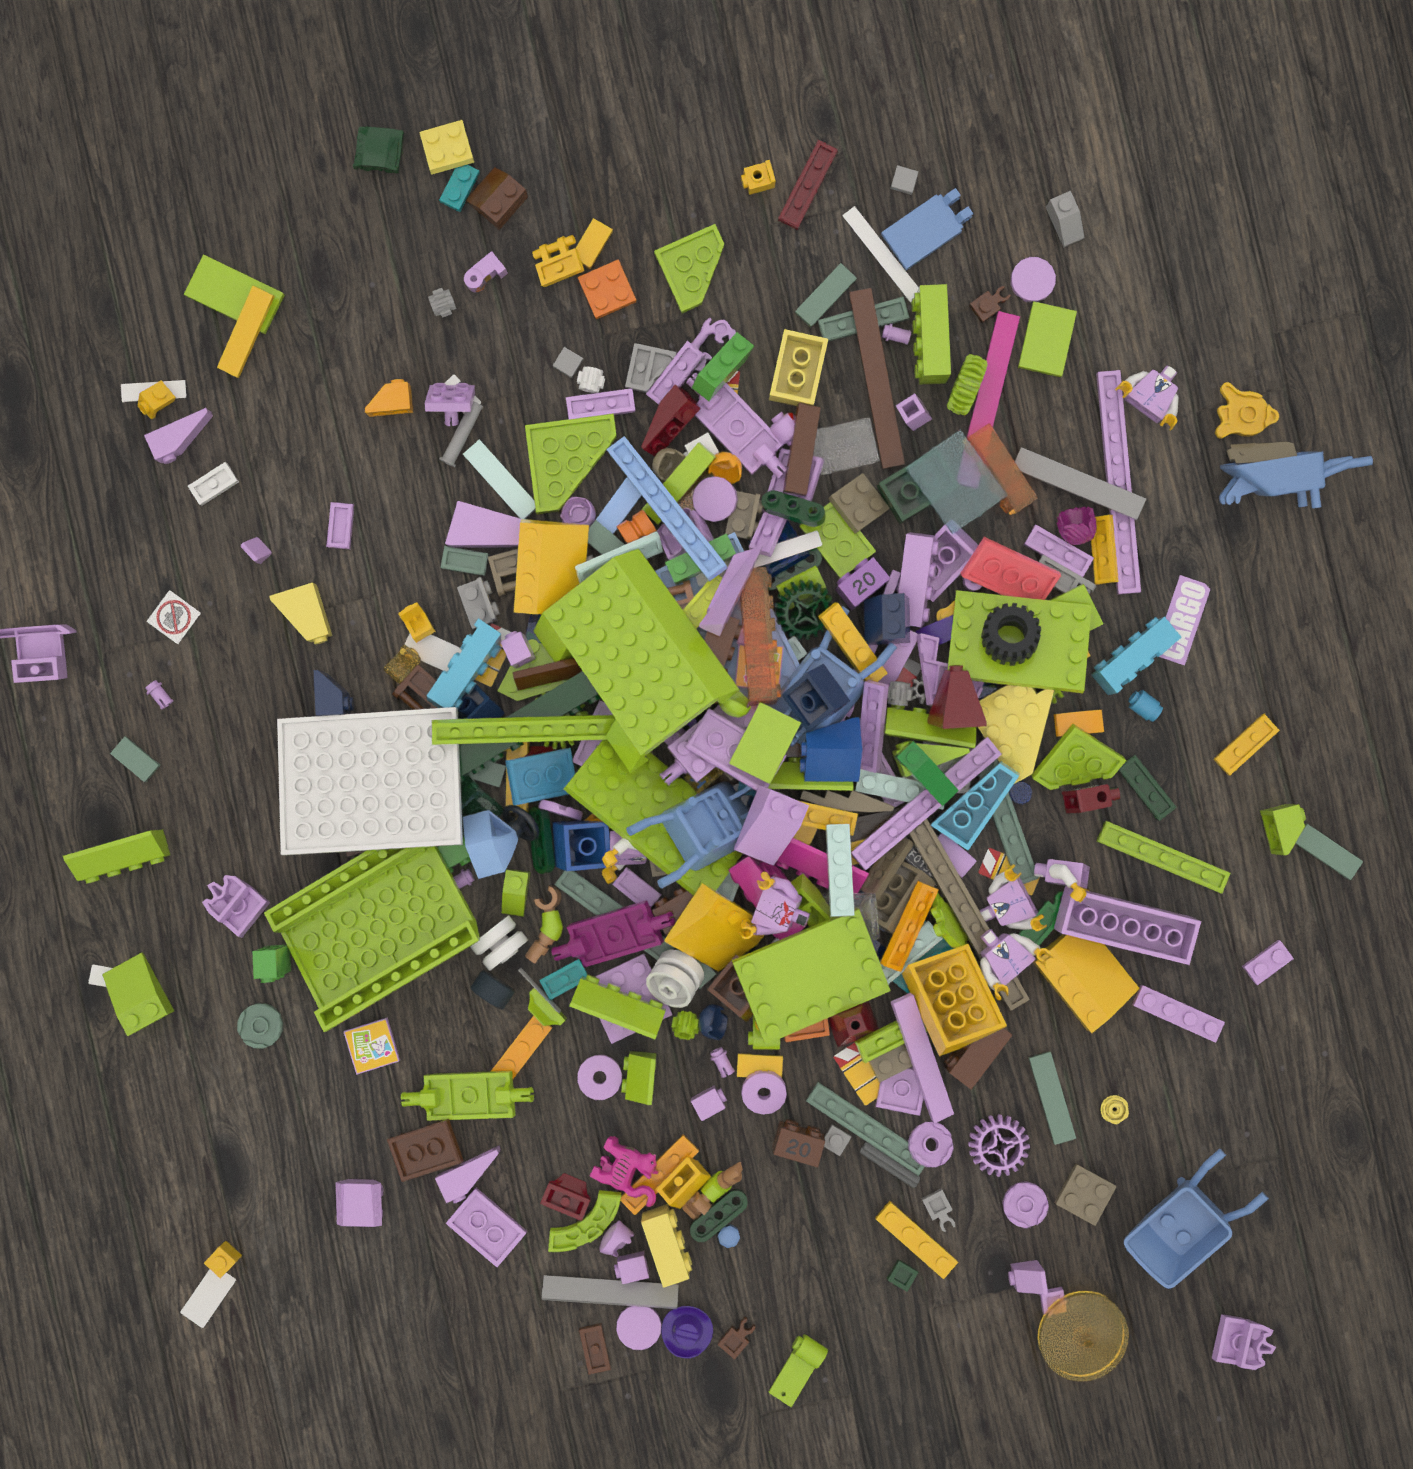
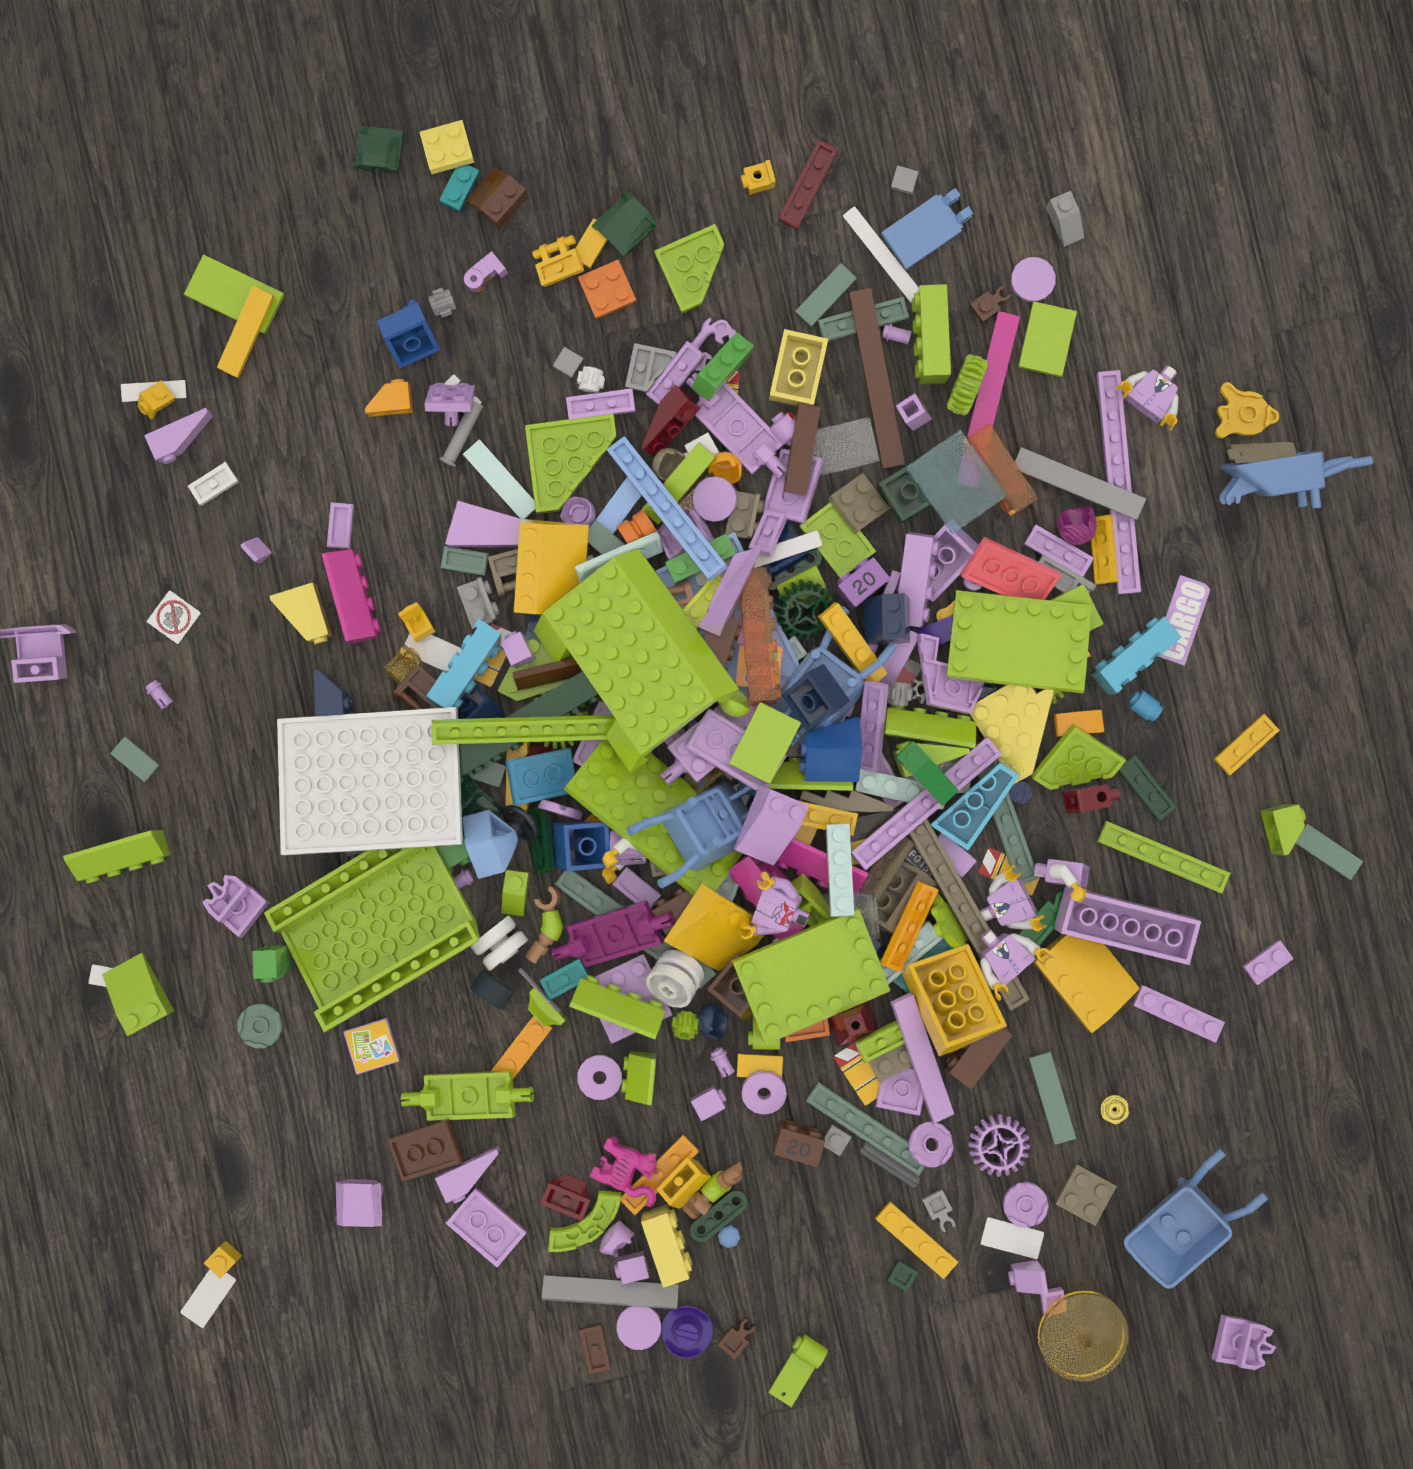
dark green plate [761,490,826,527] -> none
dark red slope [927,665,987,729] -> none
black tyre [981,603,1041,666] -> none
none -> dark pink slope [322,549,381,645]
none -> blue piece [377,299,440,369]
none -> dark green slope [592,192,656,259]
none -> white sticker [981,1217,1044,1259]

